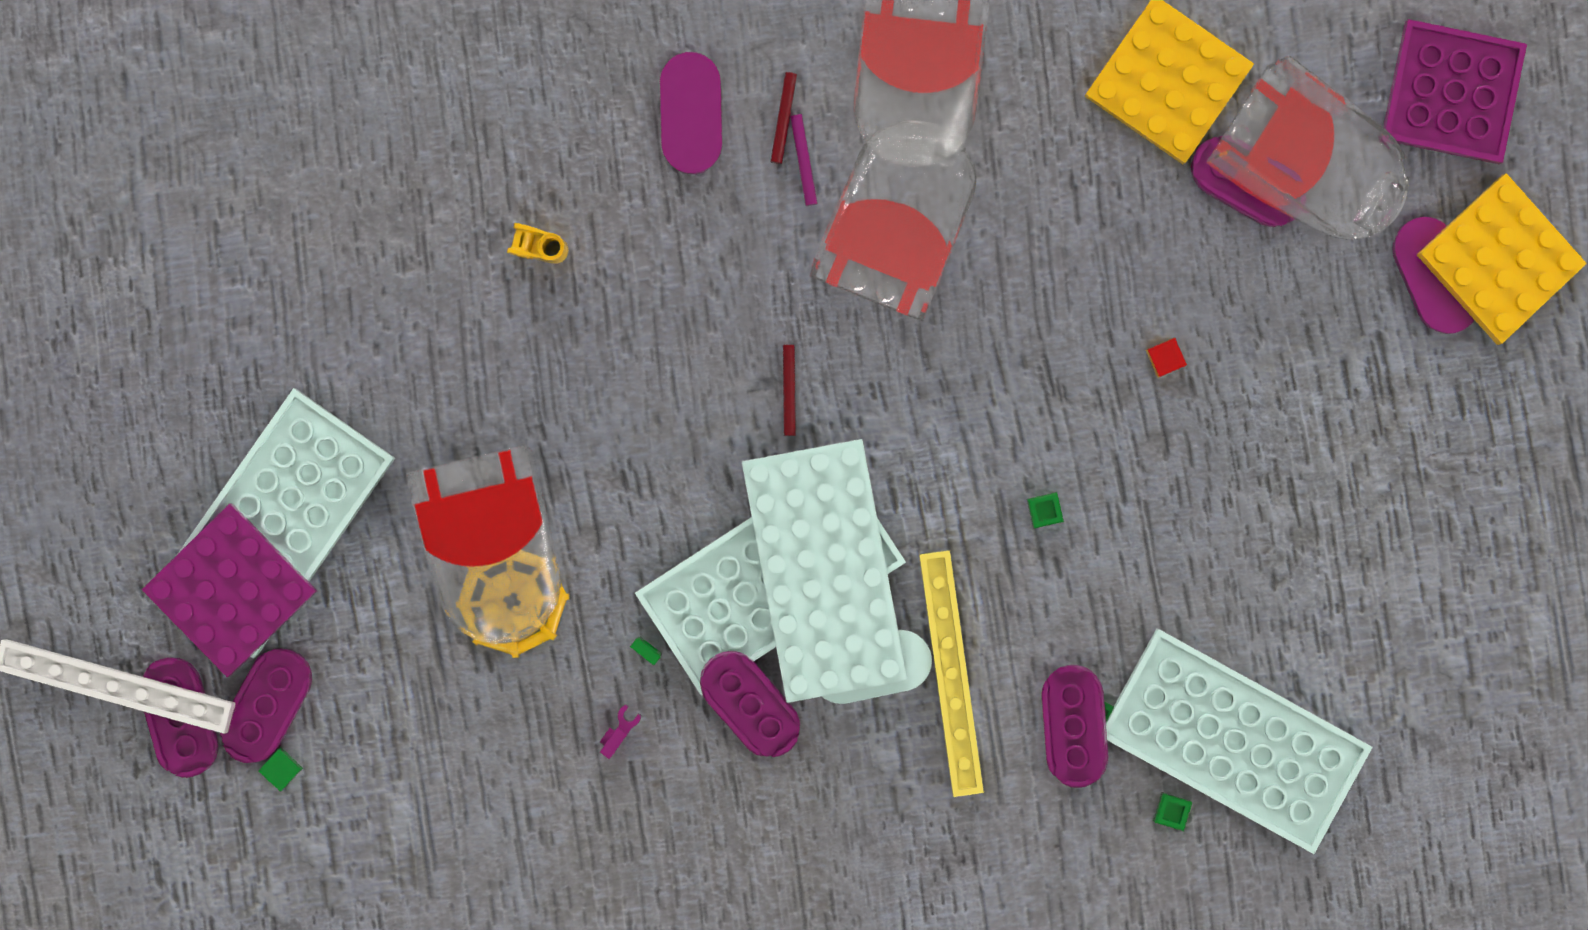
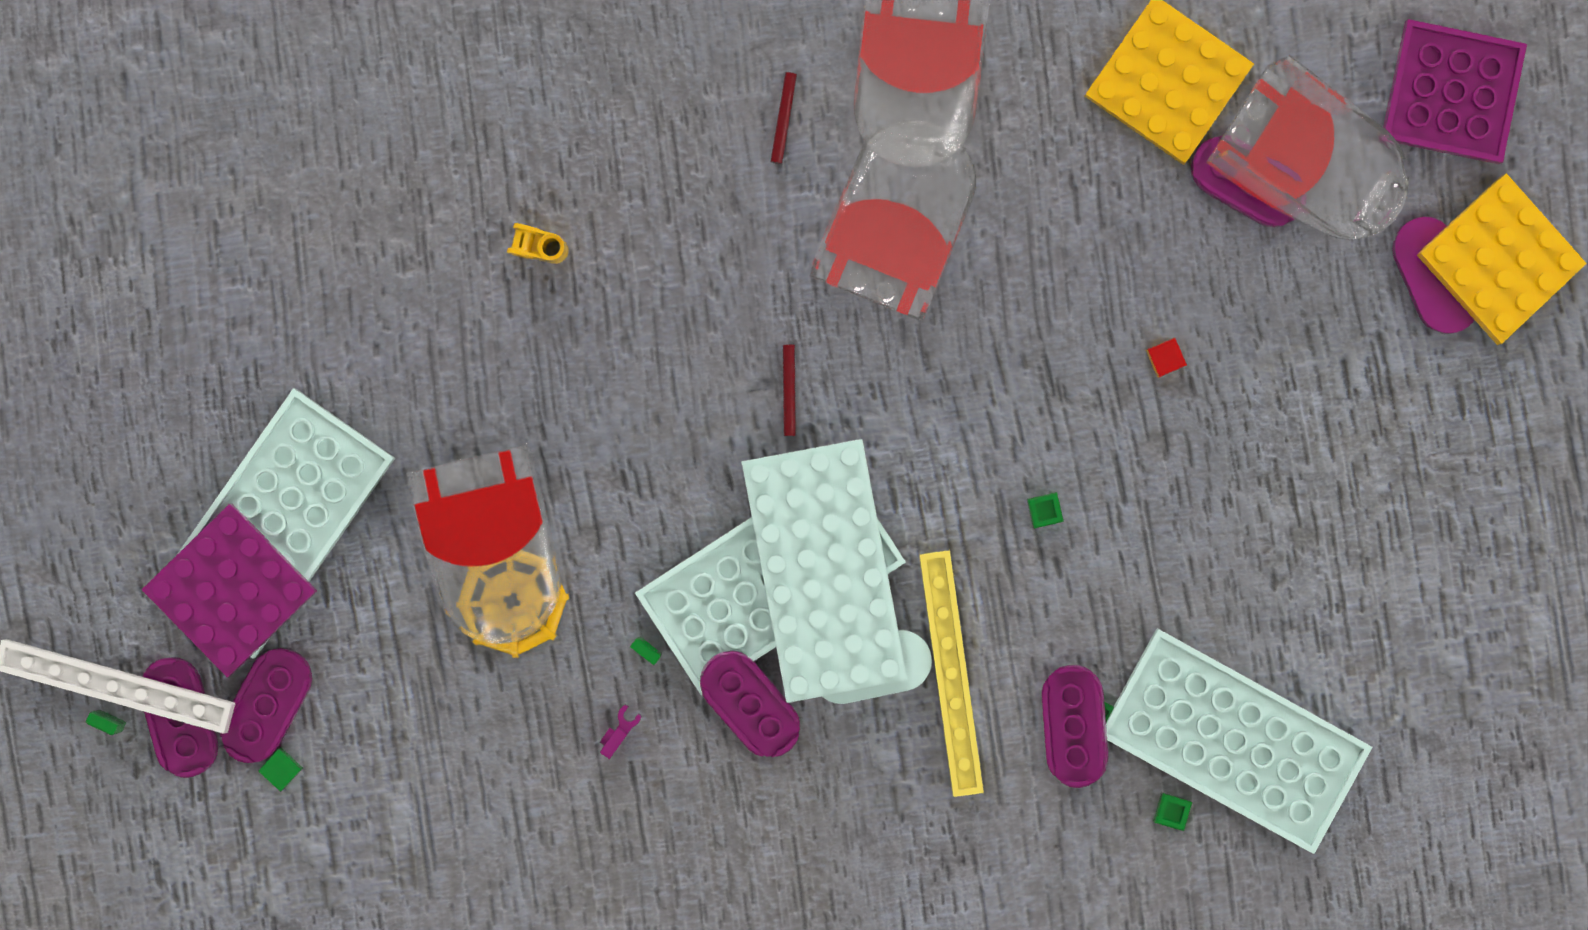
magenta tile [660,52,722,175] -> none
magenta bar [790,114,818,206] -> none
none -> green tile [86,710,126,735]

